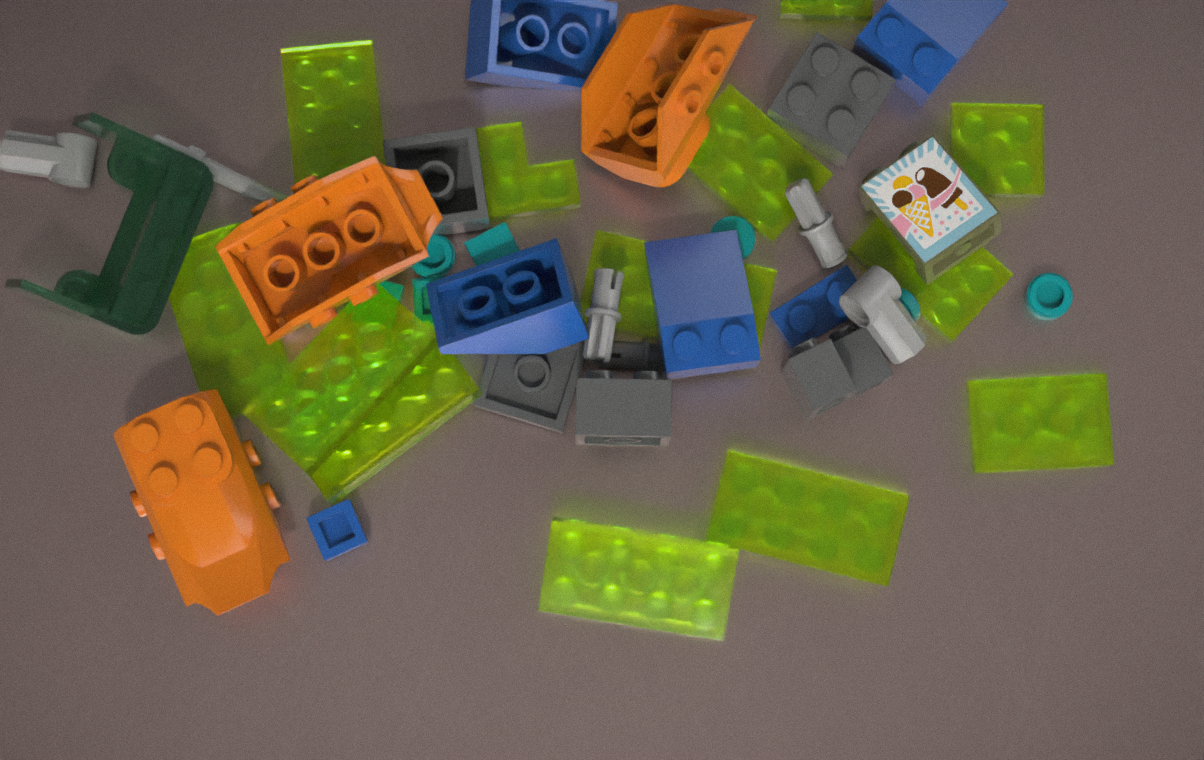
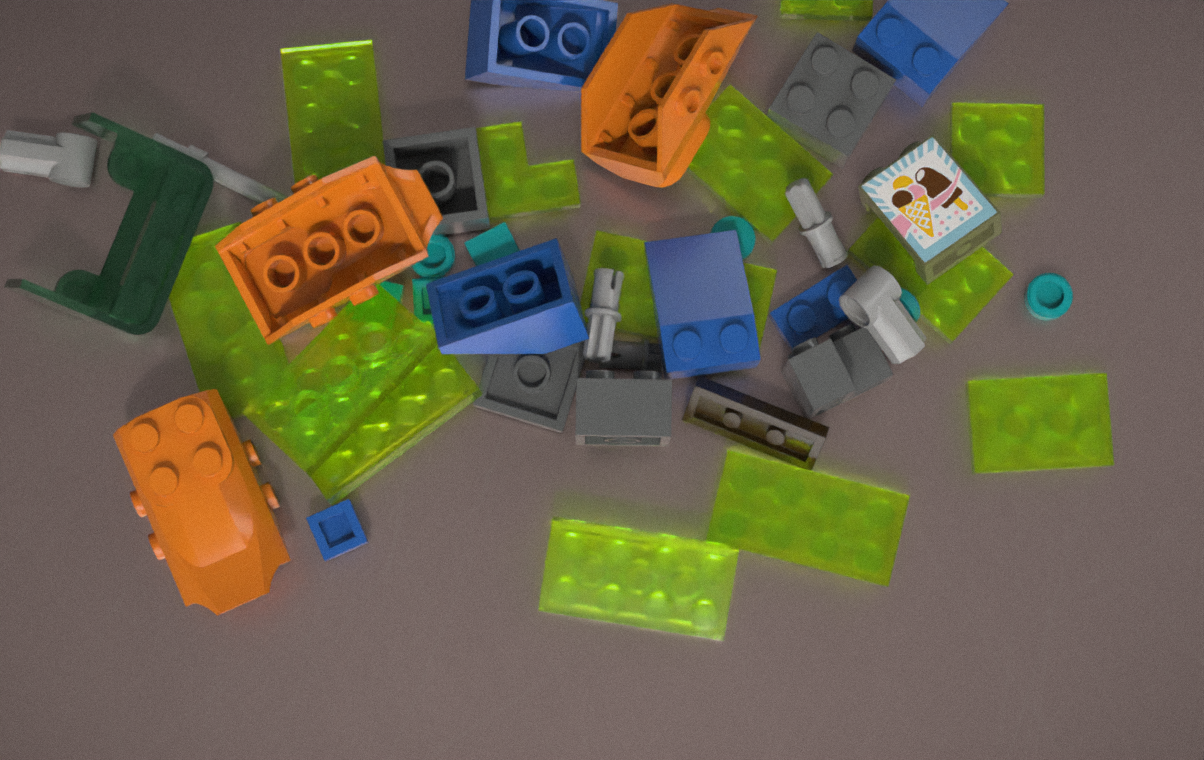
none -> dark brown plate [682,375,830,472]

